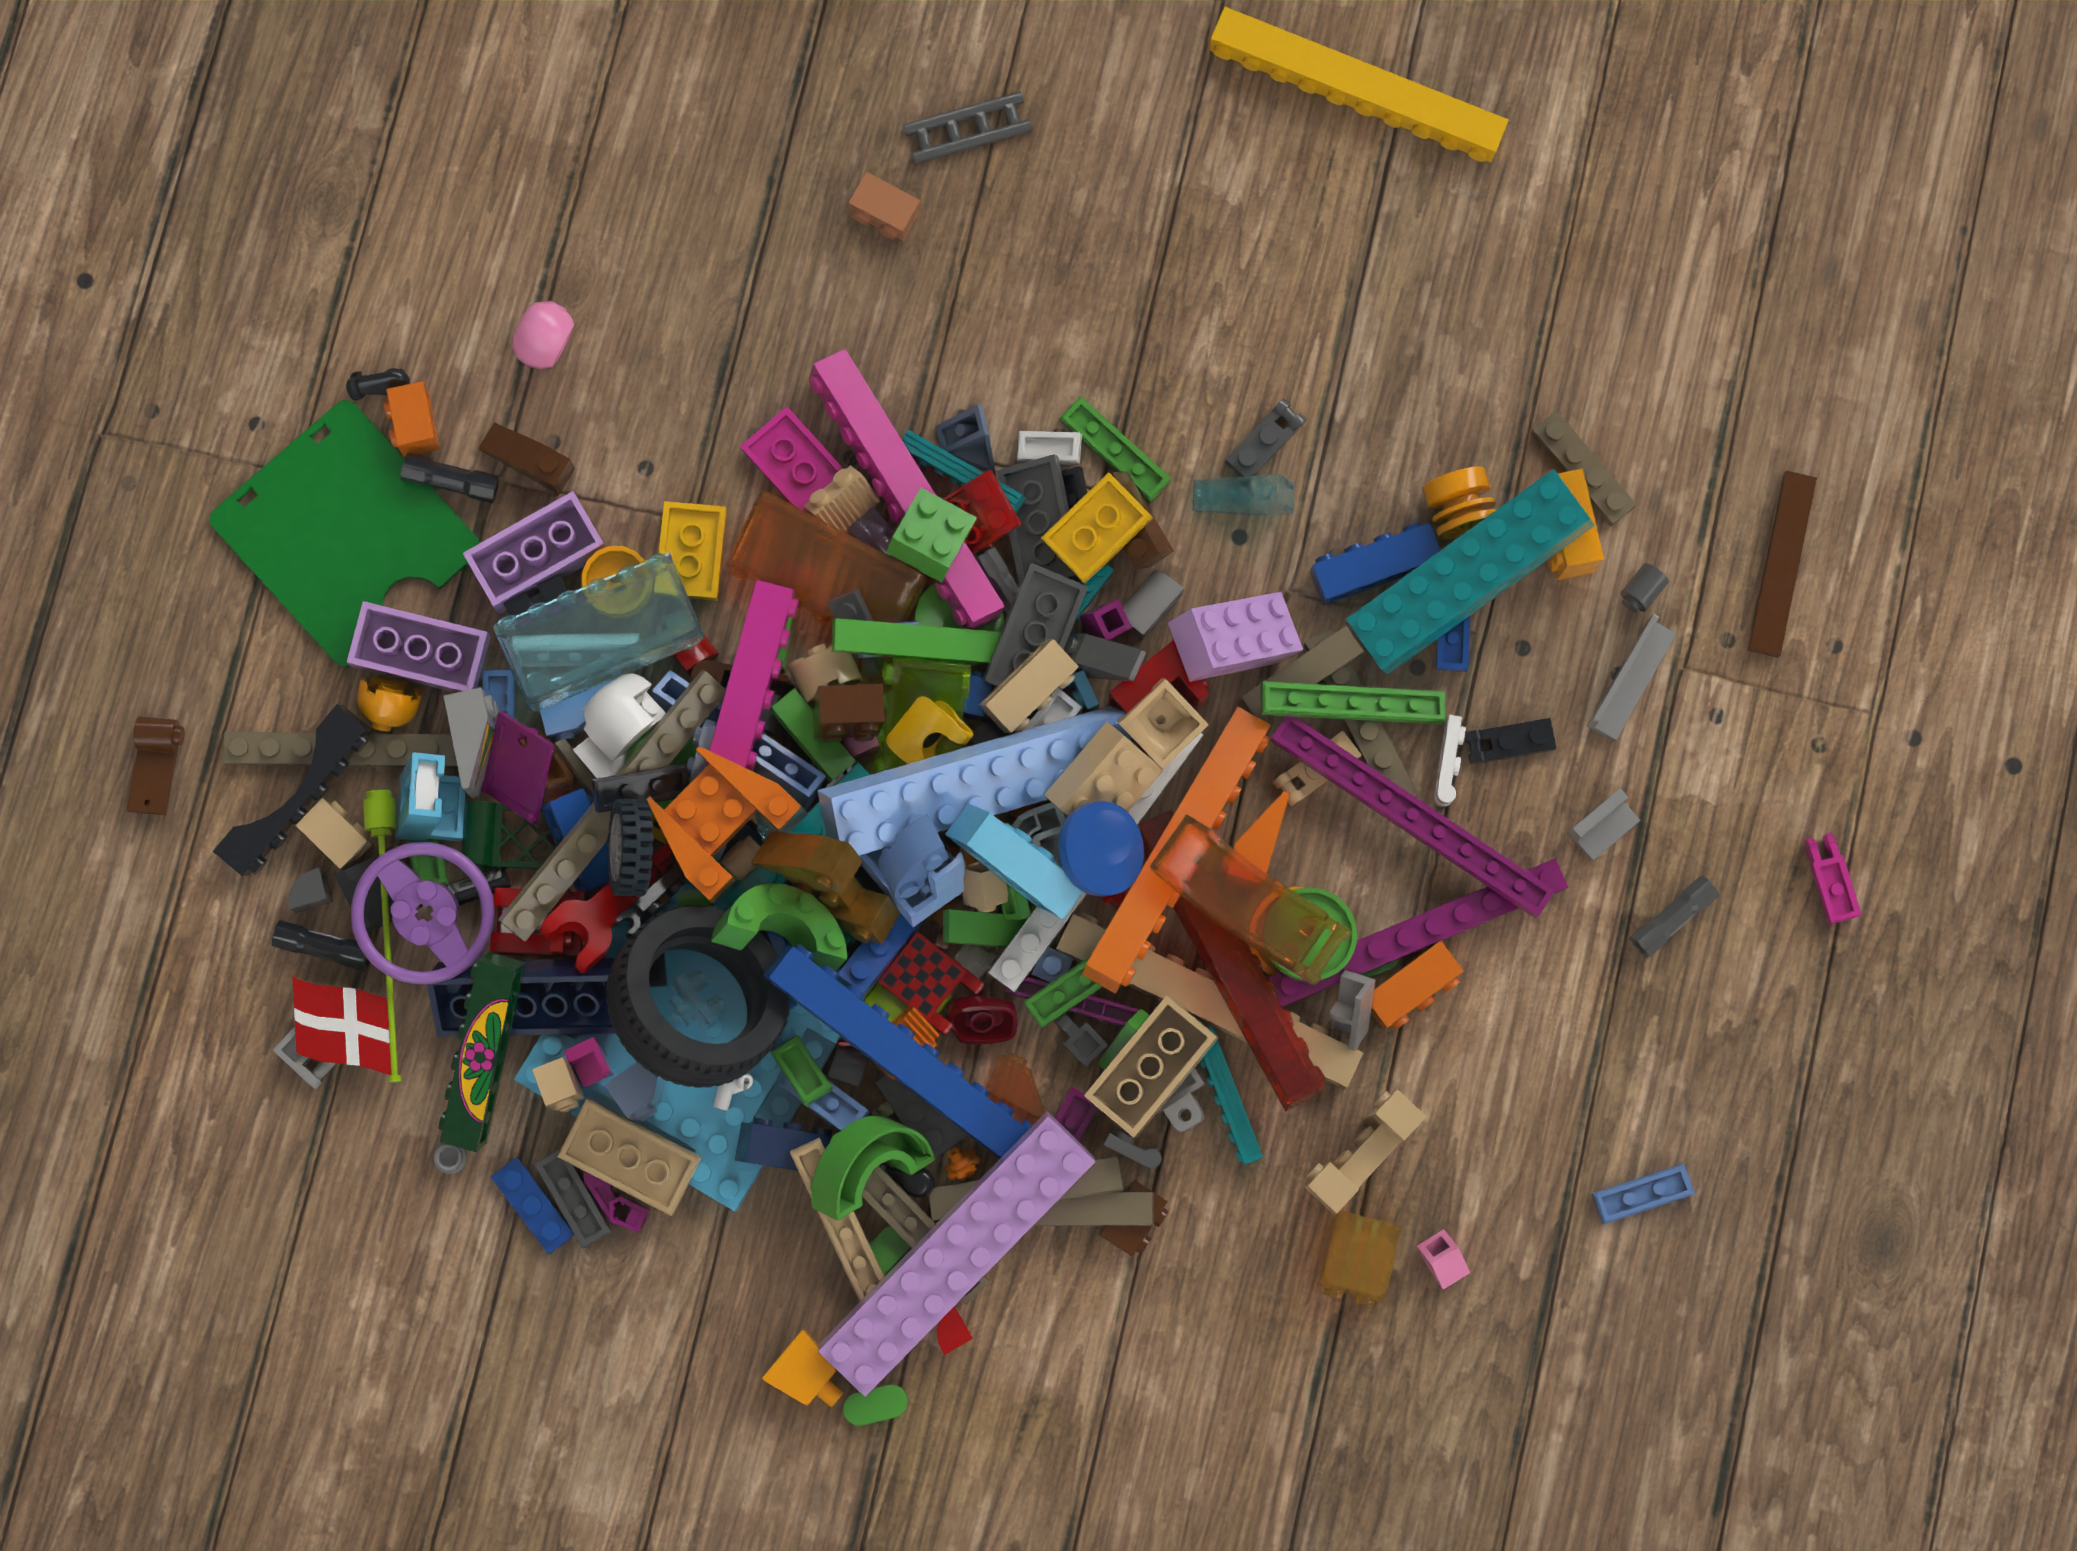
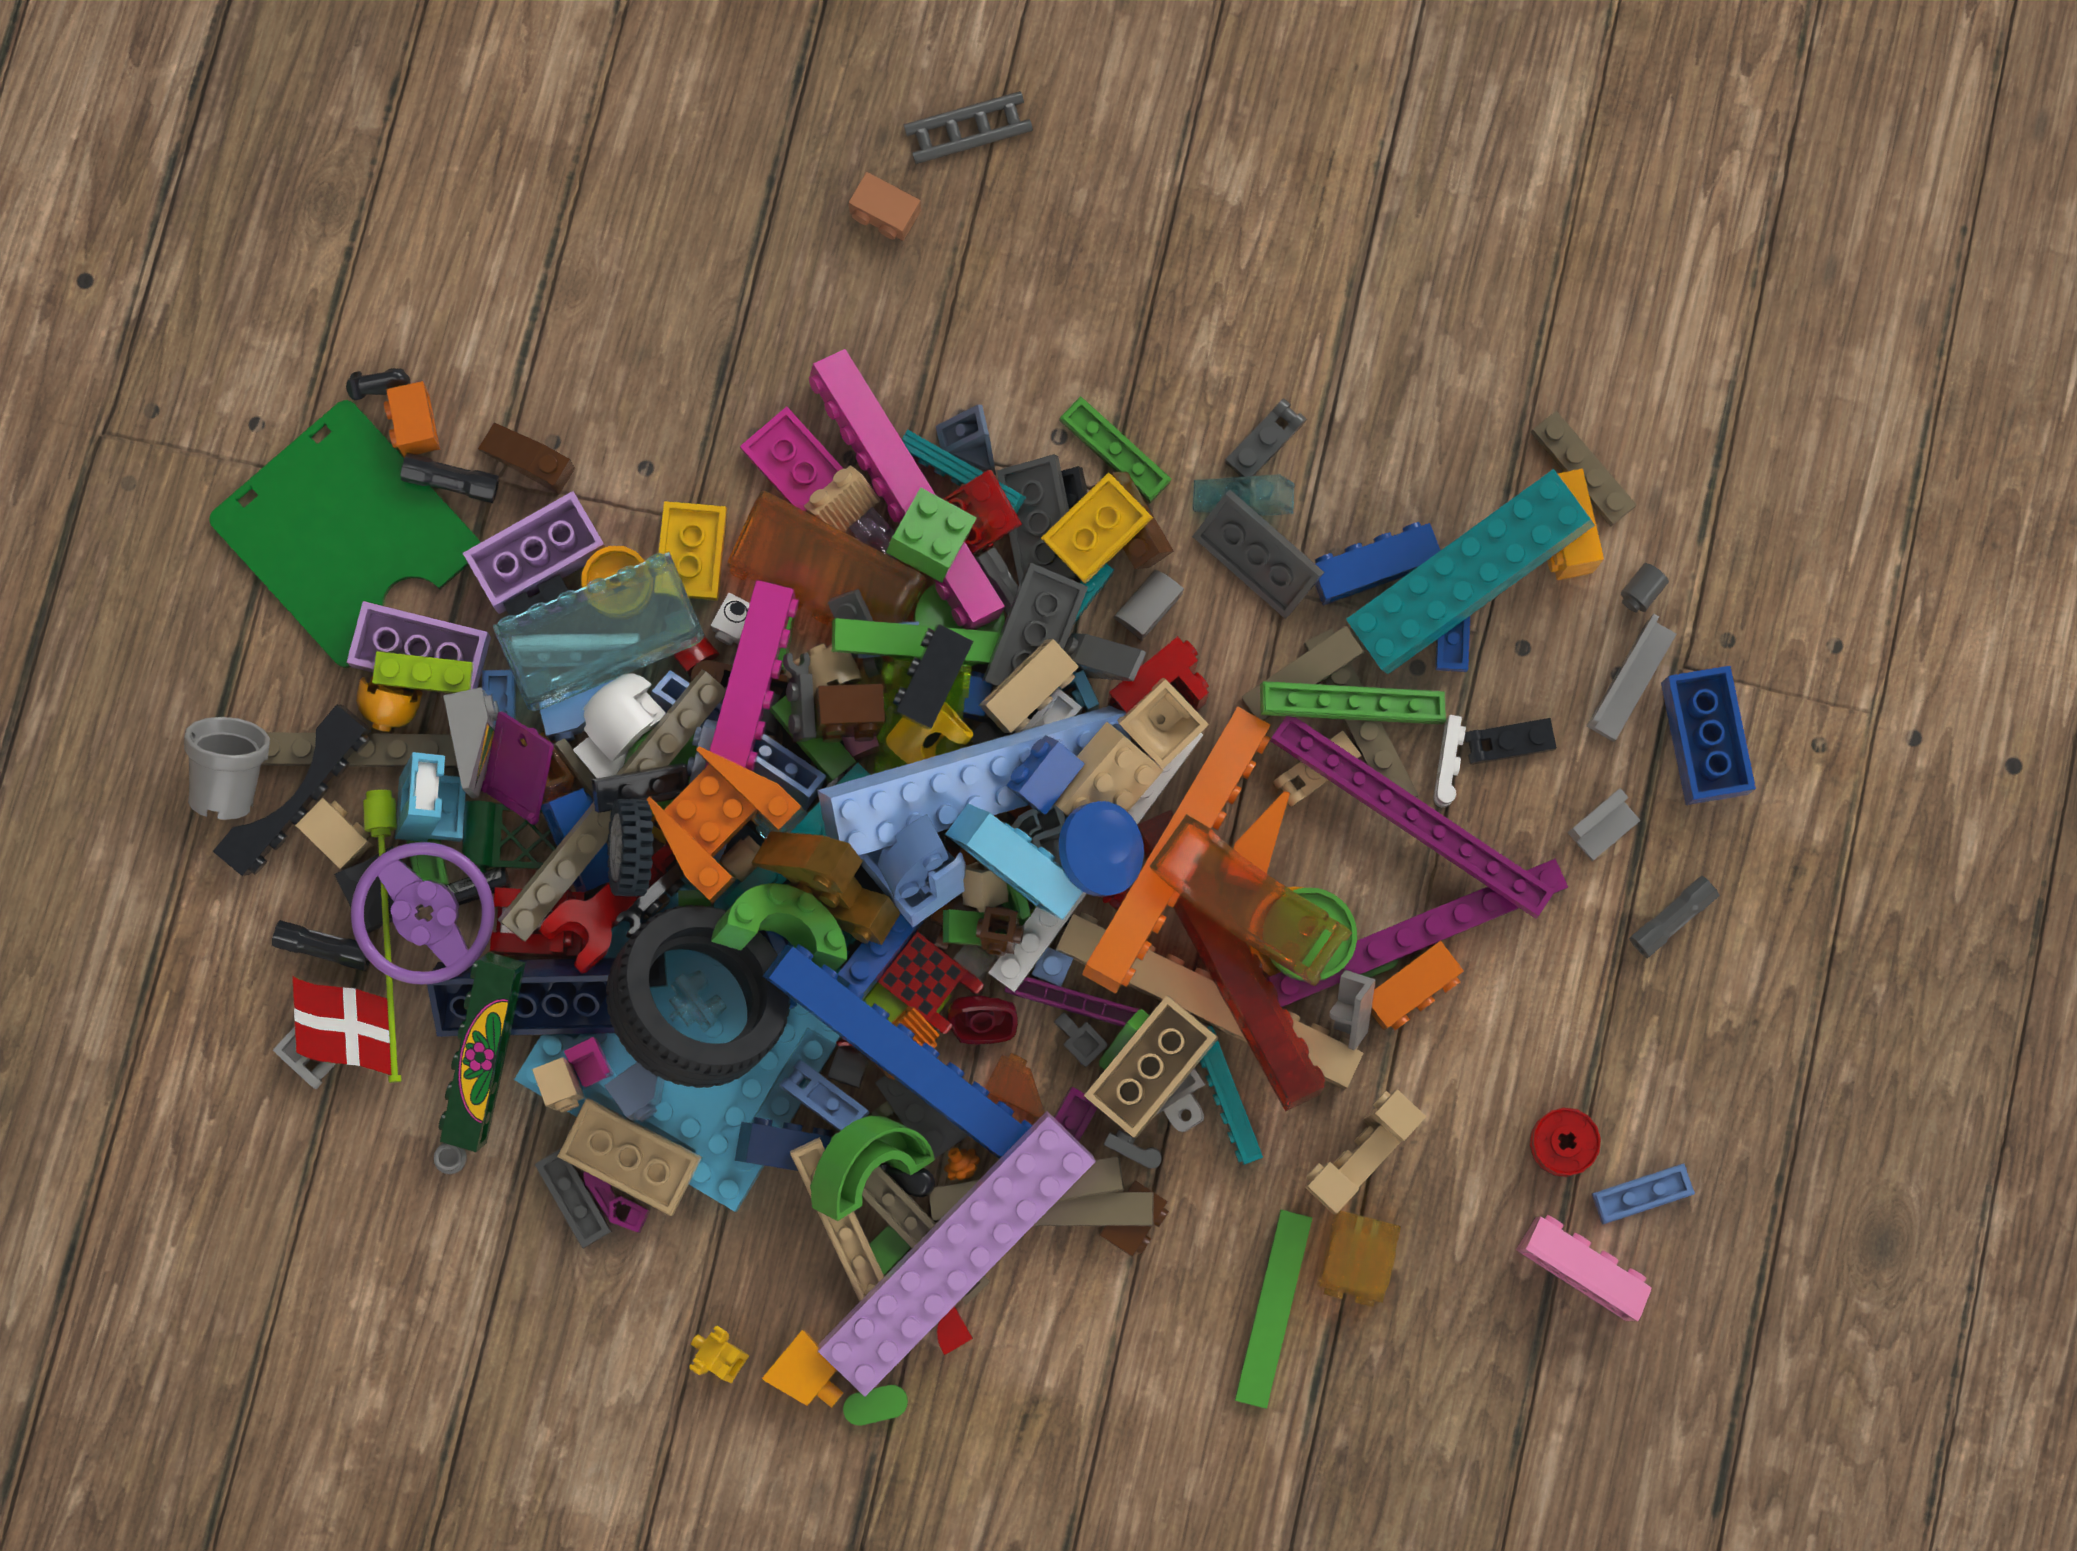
reddish brown door [127,716,185,815] -> none
dark grey brick [288,868,333,913] -> none
blue plate [491,1157,575,1254] -> none
bright pink piece [512,301,575,370] -> none
white arm [712,1073,753,1111] -> none
bright green tile [771,1035,833,1107] -> none
white tile [1017,431,1082,465] -> none
bright green tile [1023,956,1103,1028] -> none
magenta brick [1079,599,1132,640] -> none
lavender brick [1168,592,1303,682] -> none
yellow brick [1209,6,1509,162] -> none
bright pink brick [1417,1229,1470,1290] -> none
light orange wheel [1422,466,1497,540] -> none
reddish brown tile [1747,471,1817,658] -> none
dark pink hinge [1804,832,1862,925] -> none
none -> light grey piece [184,717,270,820]
none -> lime plate [372,651,474,693]
none -> yellow piece [689,1326,749,1383]
none -> white brick [711,593,750,646]
none -> dark grey plate [783,653,816,742]
none -> black brick [892,624,974,730]
none -> reddish brown brick [976,906,1024,956]
none -> brick [1006,735,1085,815]
none -> dark grey plate [1192,490,1325,619]
none -> bright green tile [1235,1210,1312,1409]
none -> bright pink slope [1516,1215,1652,1321]
none -> red wheel [1529,1107,1601,1177]
none -> blue brick [1661,666,1756,805]

